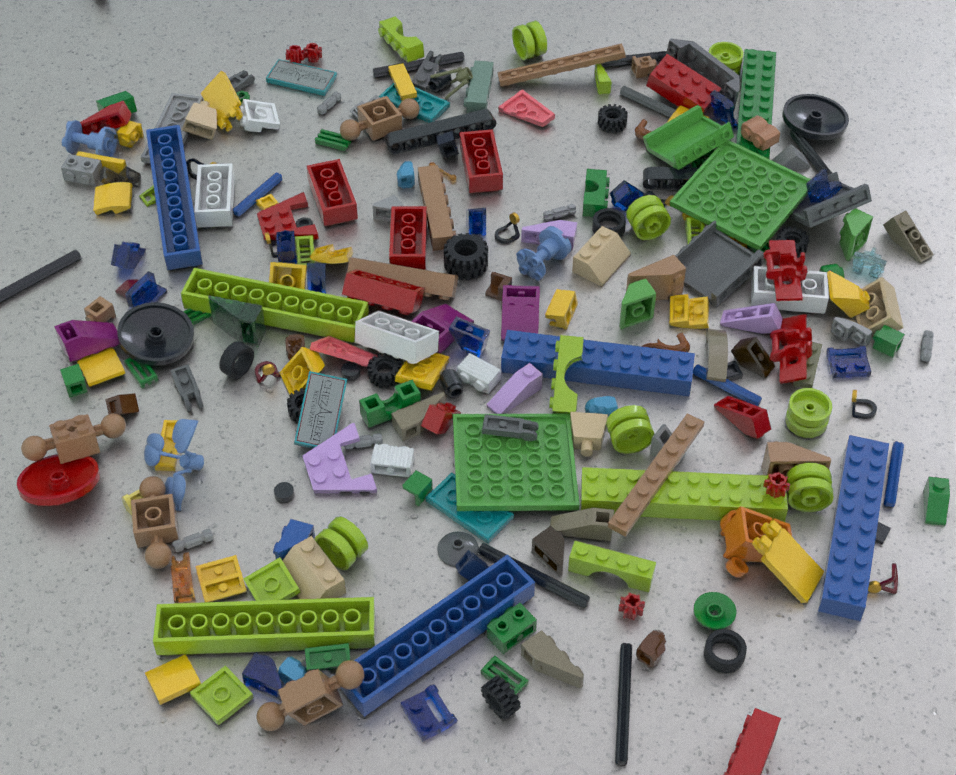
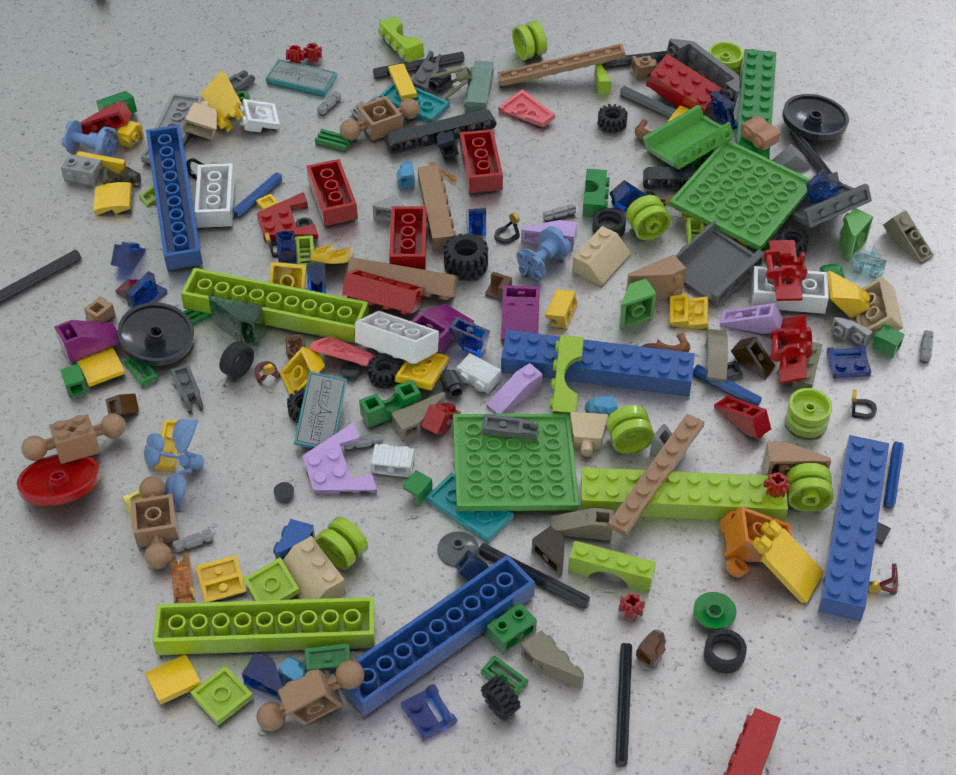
green slope [923,476,950,526] -> none

